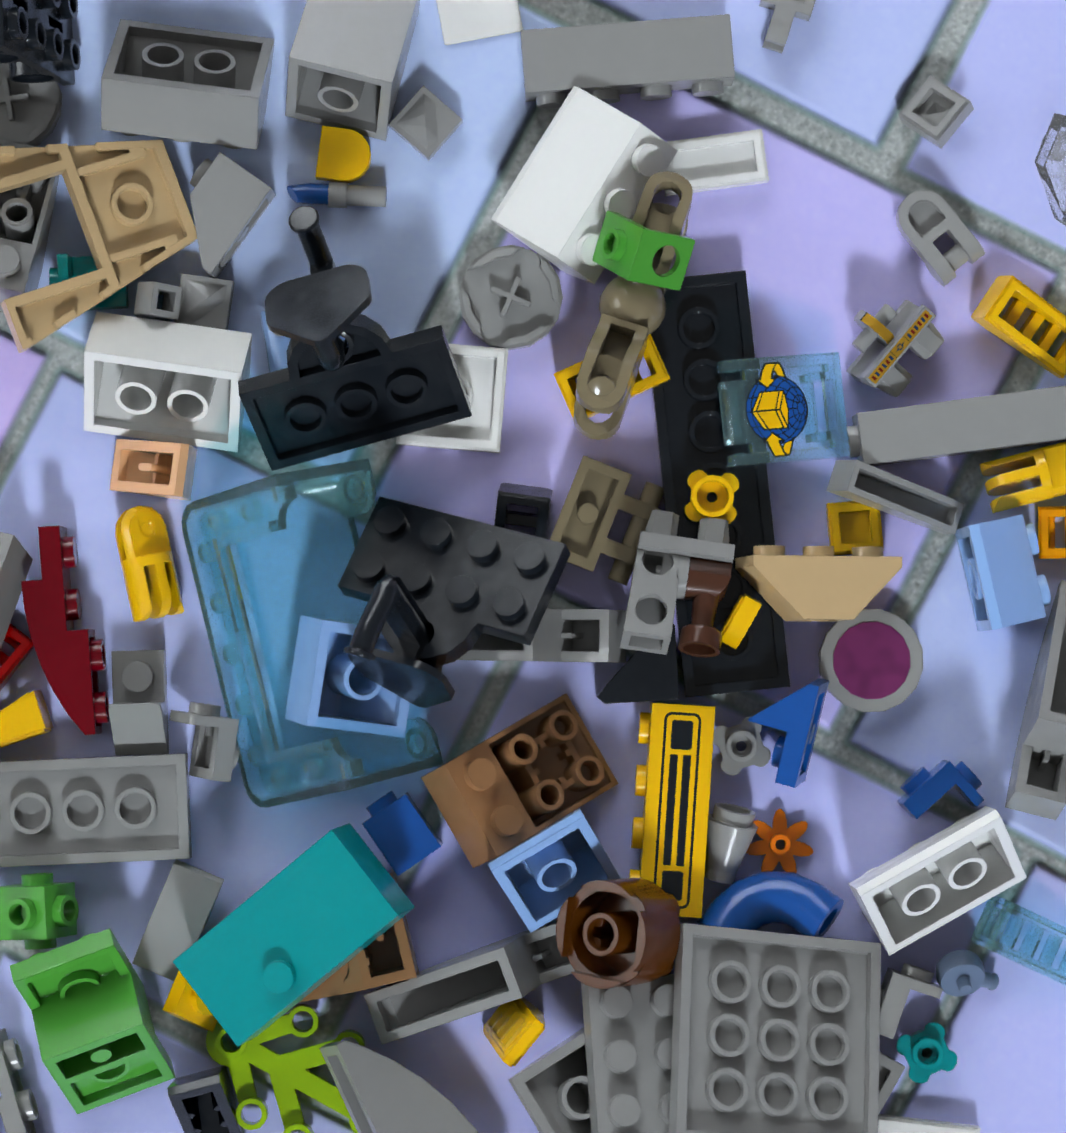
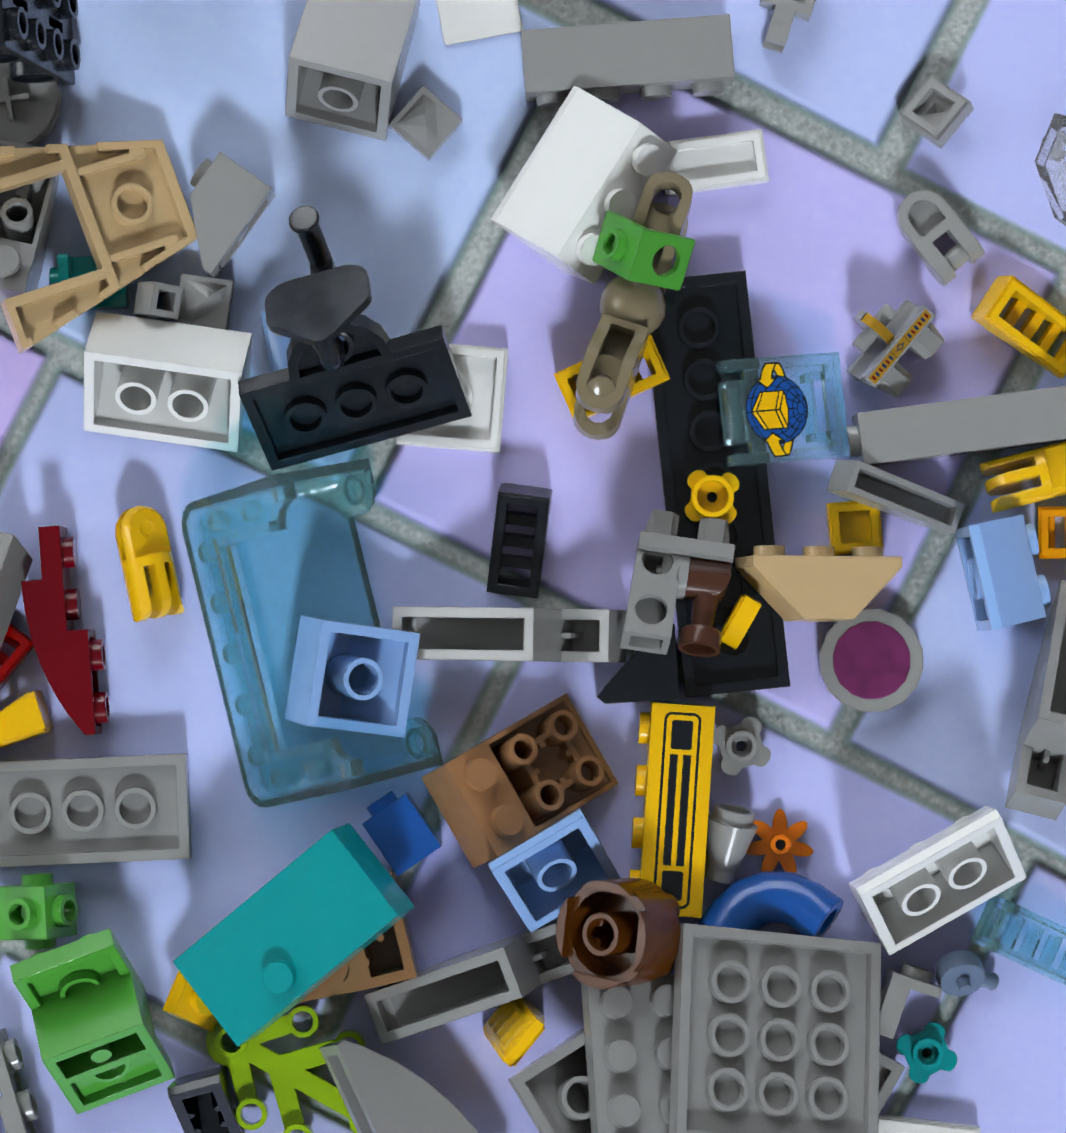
light grey slope [101,19,274,150] -> none
light grey slope [108,650,169,756] -> none
light nougat slope [109,439,197,501] -> none
light grey slope [132,859,224,981] -> none
light grey bracket [170,702,239,782] -> none
light grey piece [287,182,387,208] -> none
yellow tile [315,125,371,183] -> none
black plate [338,497,571,708] -> none
light grey tile [459,245,563,350] -> none
dark tan plate [550,455,664,586] -> none
blue slope [748,678,829,788] -> none
blue bracket [897,760,984,819] -> none

